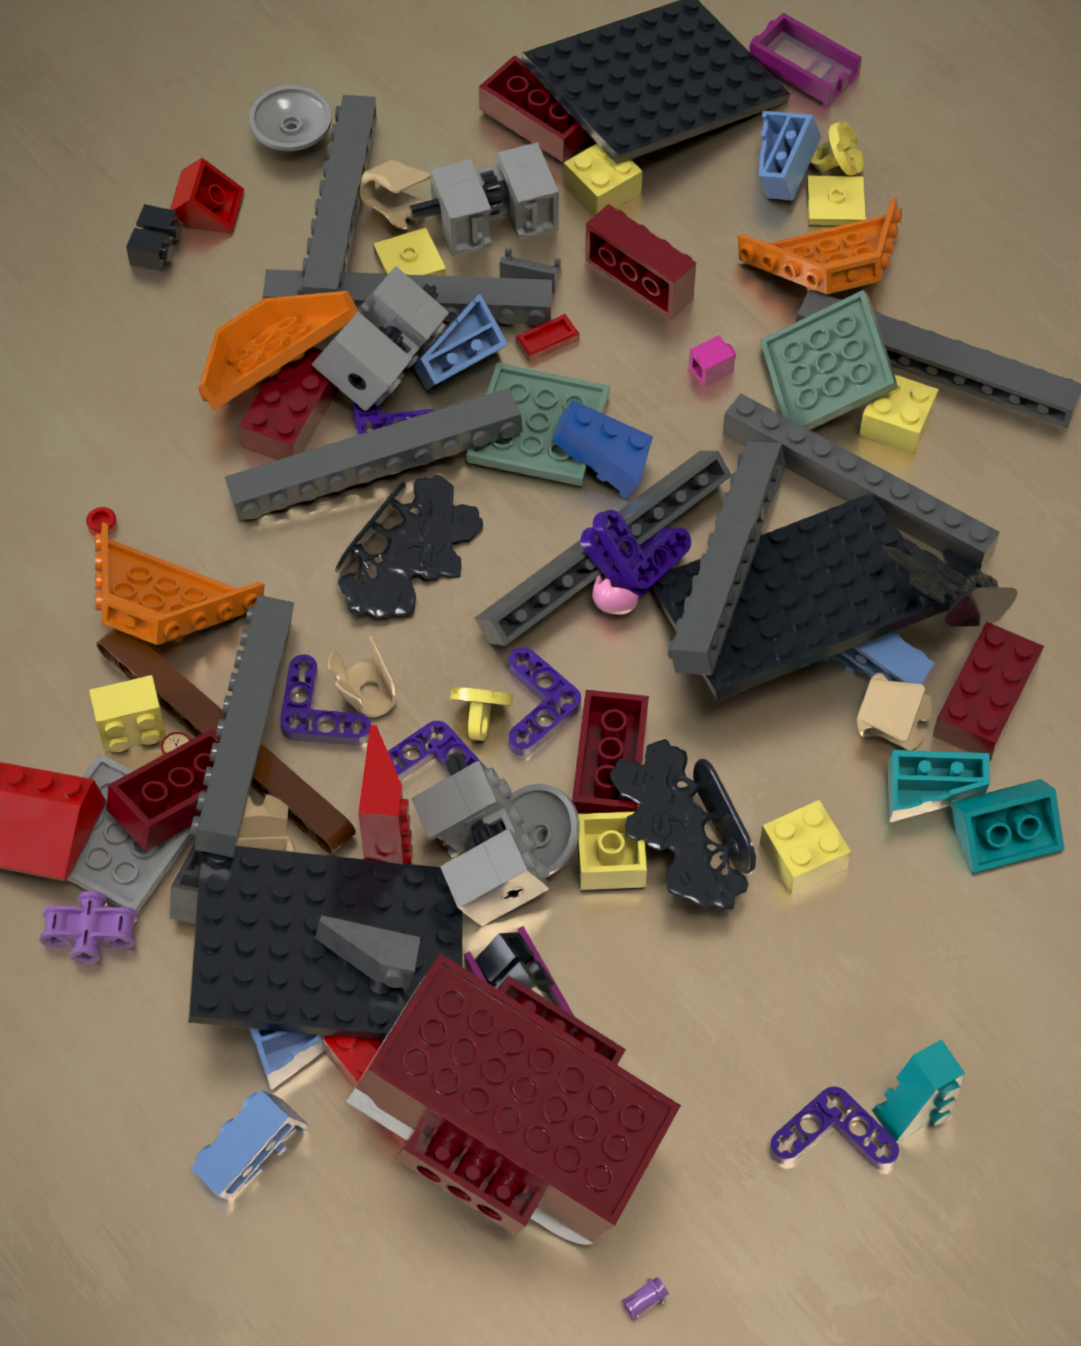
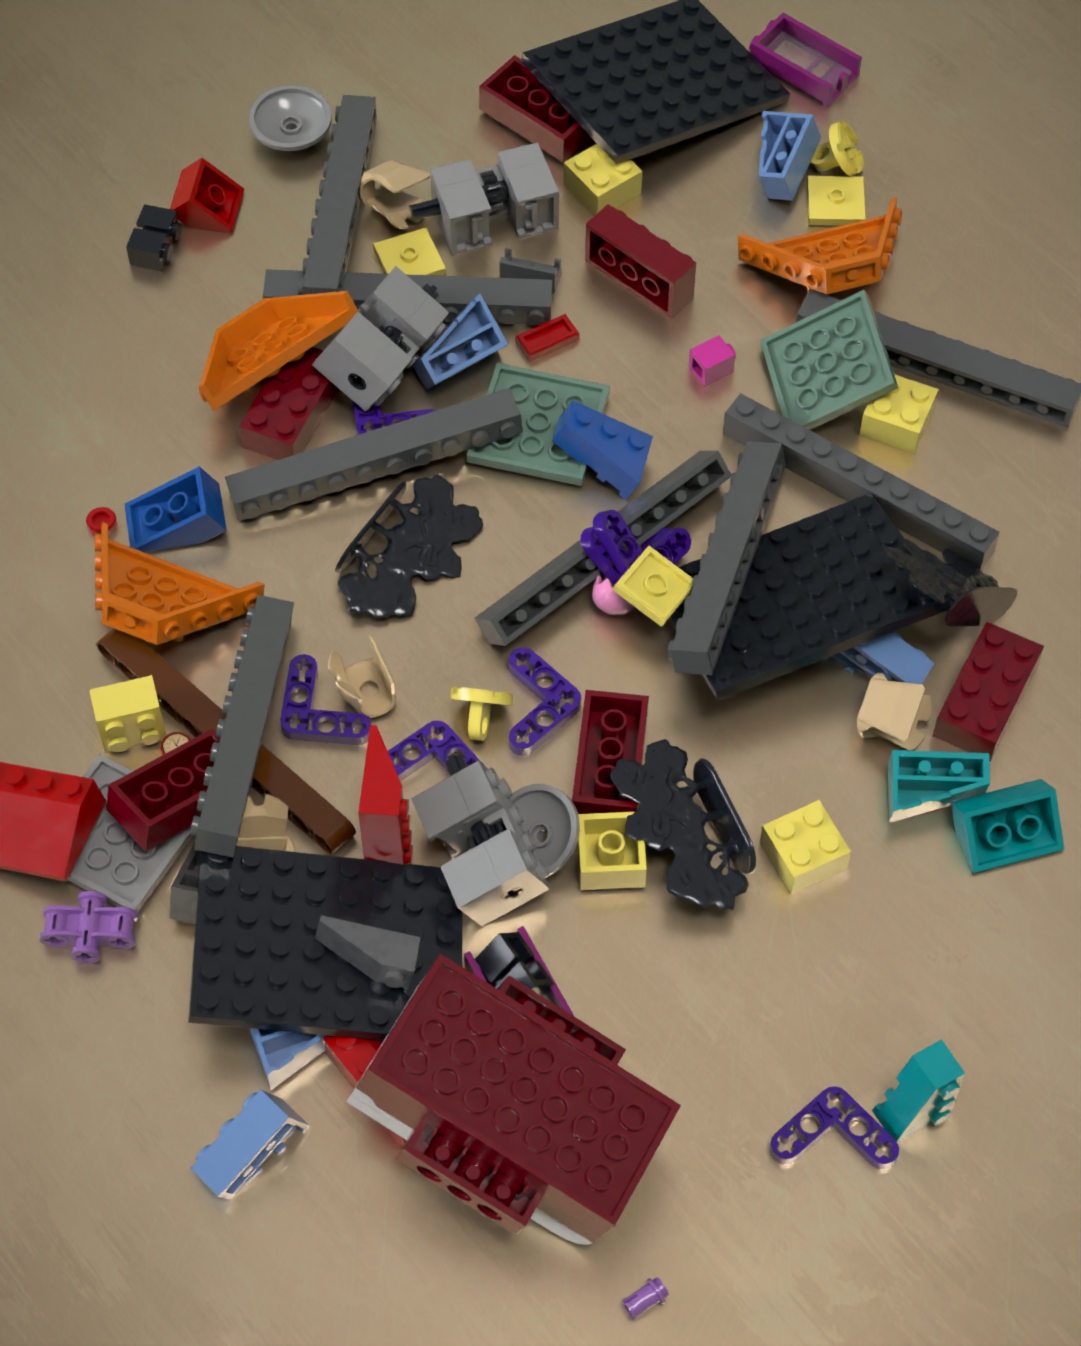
none -> blue slope [125,466,227,552]
none -> light yellow plate [612,546,693,627]

